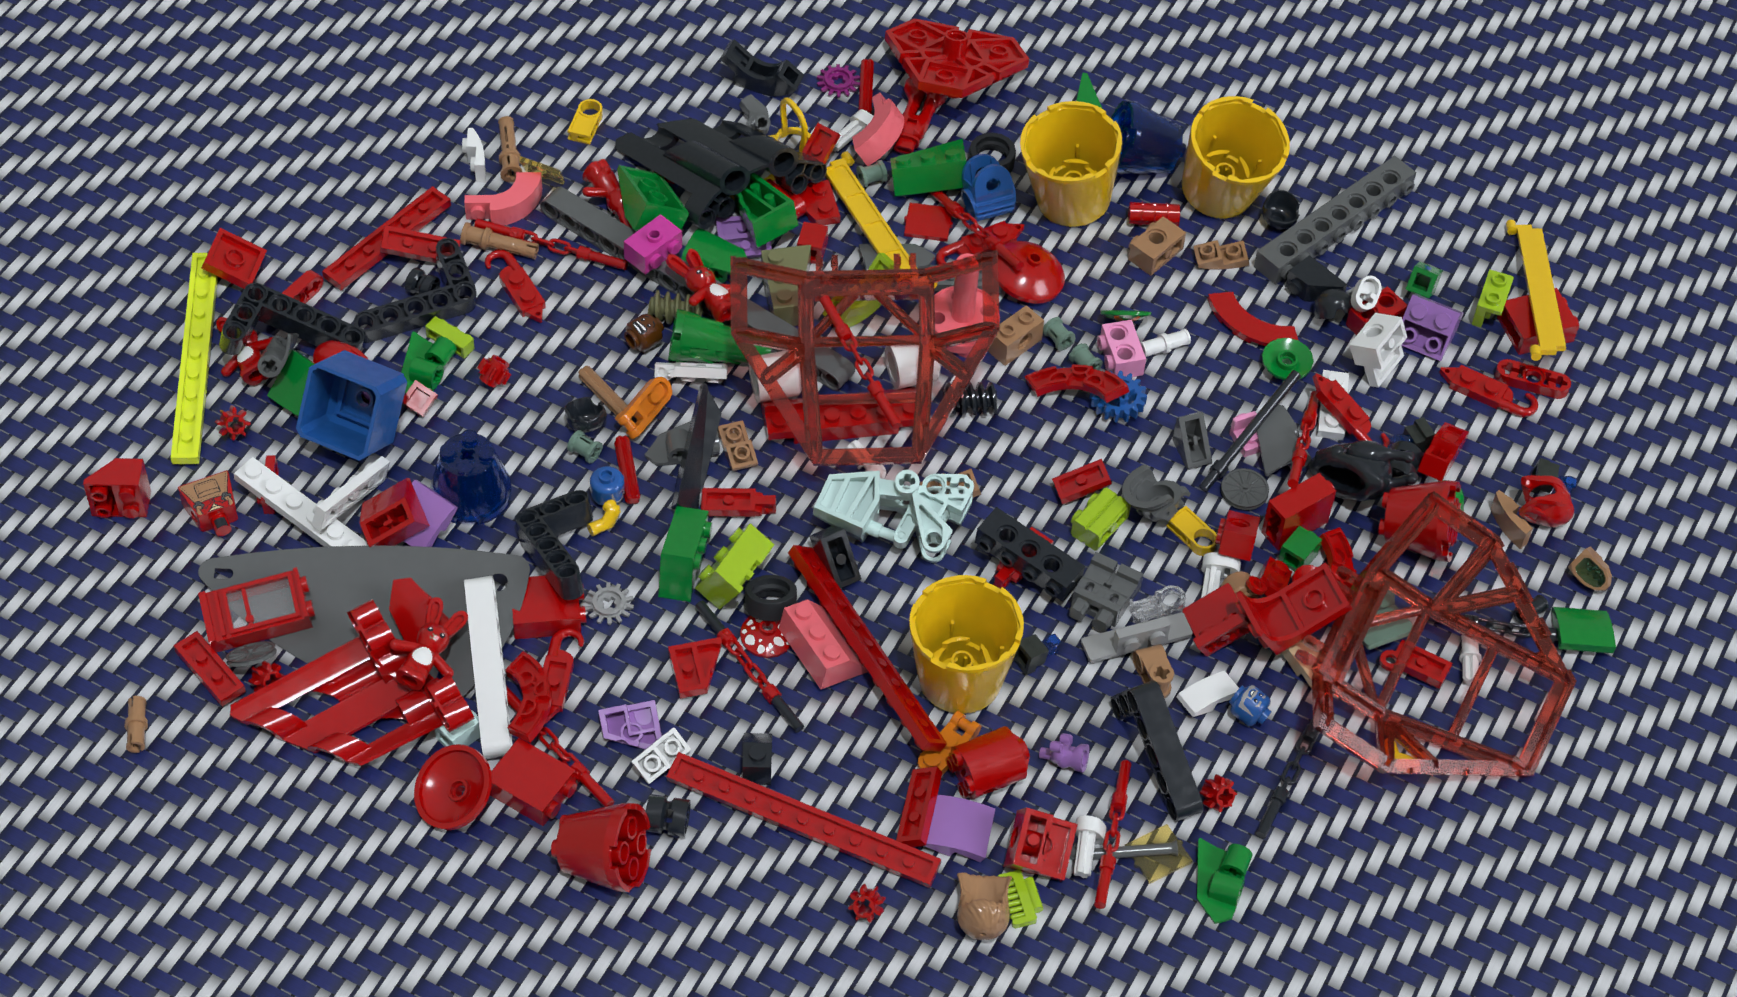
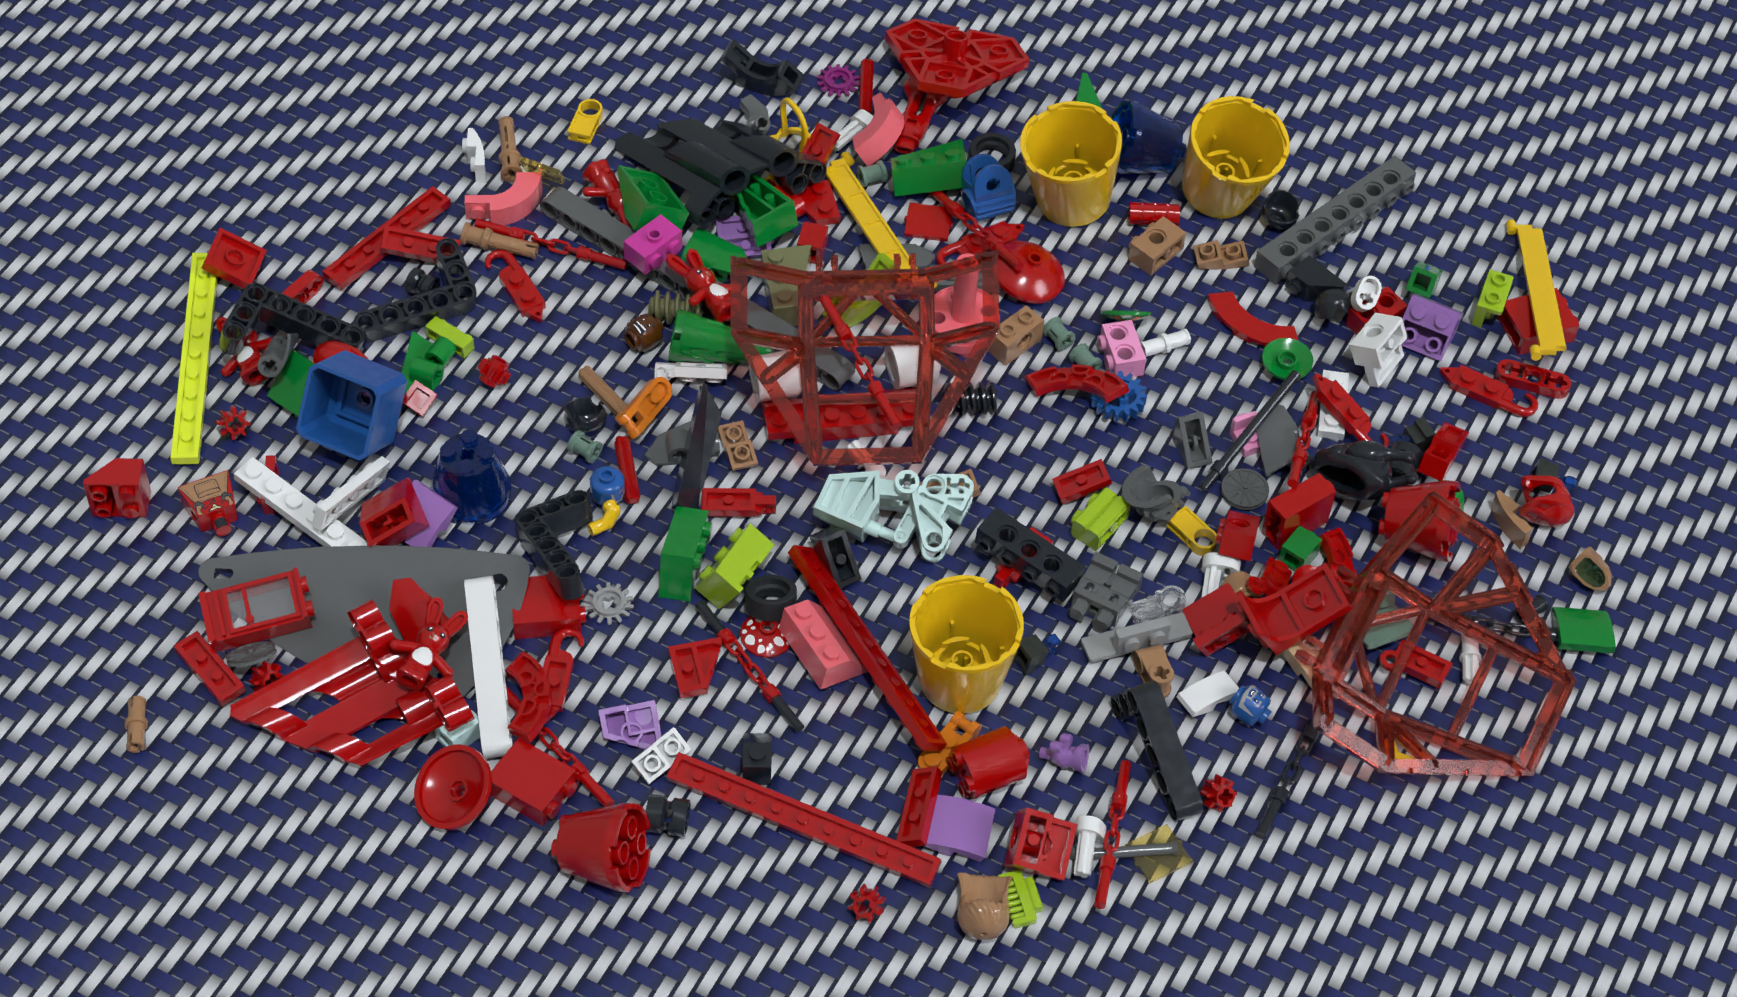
green panel [1197,838,1253,924] -> none

